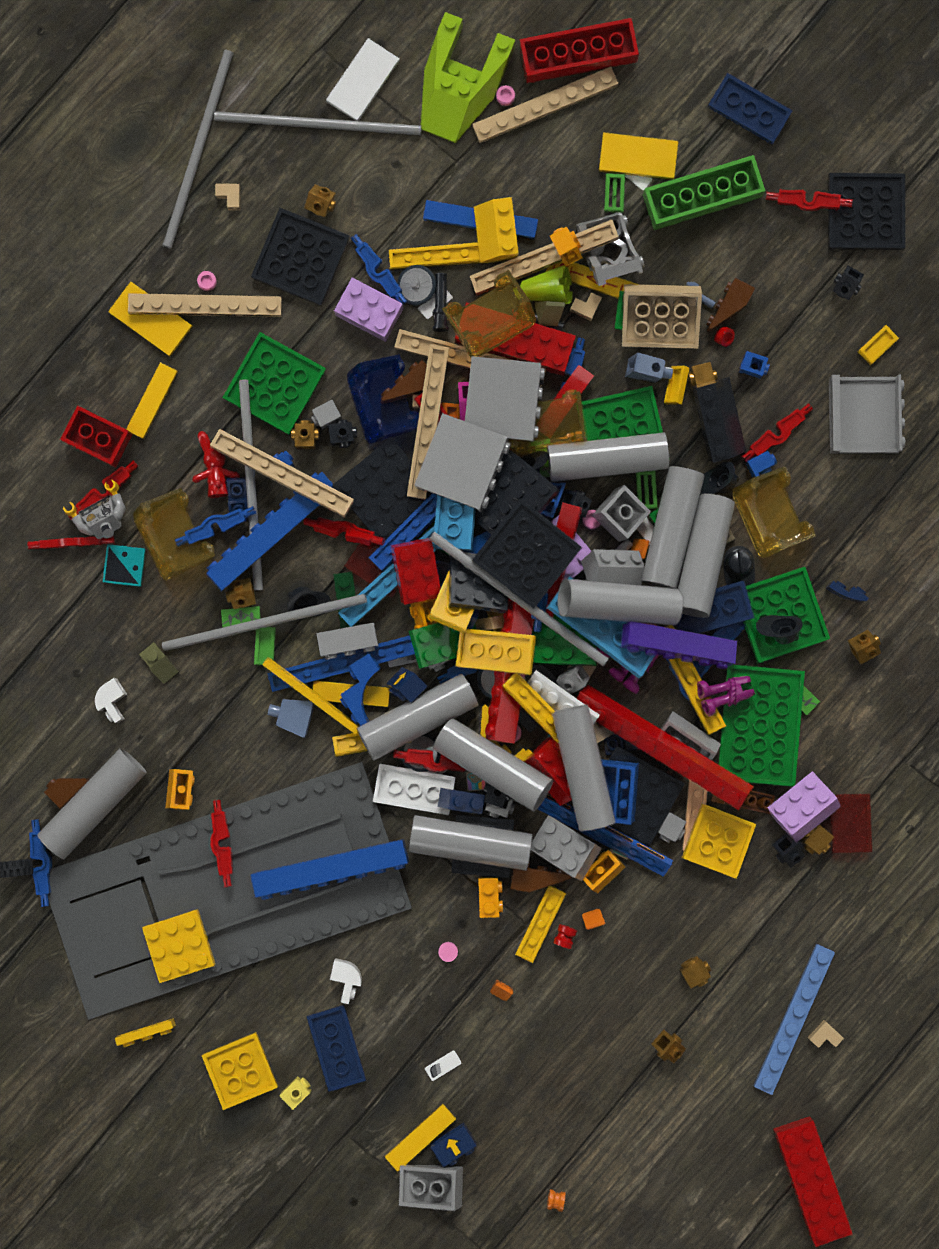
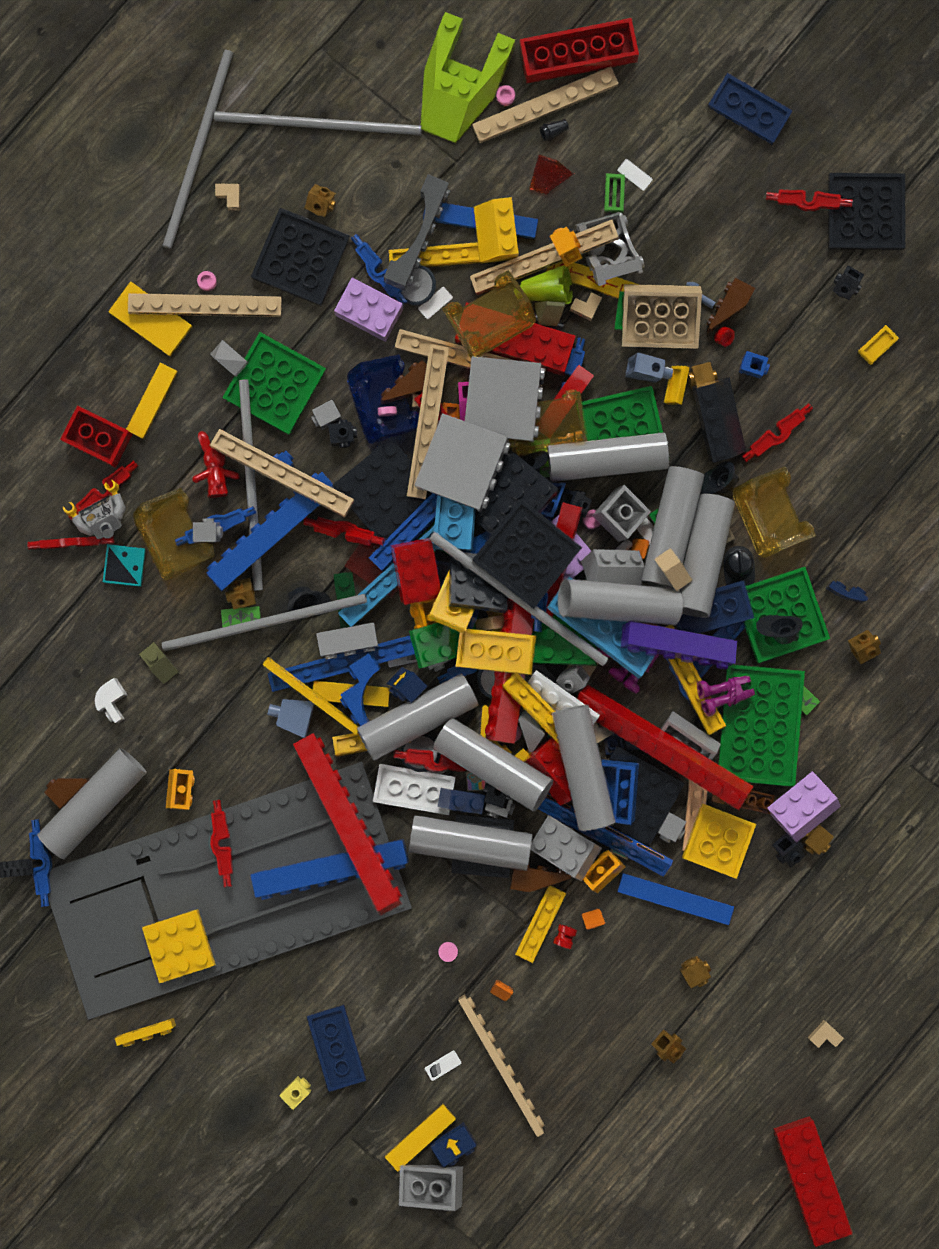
yellow plate [201,1032,278,1110] -> none
dark blue slope [226,477,248,518] -> none
bright green tile [254,627,276,665] -> none
pearl gold brick [291,420,319,449] -> none
white tile [326,38,400,121] -> none
white brick [330,959,362,1004] -> none
black pin [432,273,449,332] -> none
light orange brick [478,877,503,918] -> none
orange wheel [547,1189,566,1212] -> none
yellow tile [599,133,678,180] -> none
bright green tile [636,470,657,509] -> none
bright green brick [643,155,765,230] -> none
blue brick [745,451,777,480] -> none
medium blue plate [753,944,835,1095] -> none
light grey panel [829,375,905,454] -> none
clear red plate [831,794,872,853] -> none
none -> light grey brick [193,519,223,542]
none -> light grey slope [210,340,248,377]
none -> red brick [293,733,402,915]
none -> bright pink tile [378,406,397,417]
none -> dark grey arch [384,174,451,291]
none -> tan plate [458,994,545,1137]
none -> light grey slope [519,710,545,753]
none -> clear red slope [529,154,573,195]
none -> black cone [539,119,569,141]
none -> blue tile [617,873,734,925]
none -> tan slope [654,548,693,592]

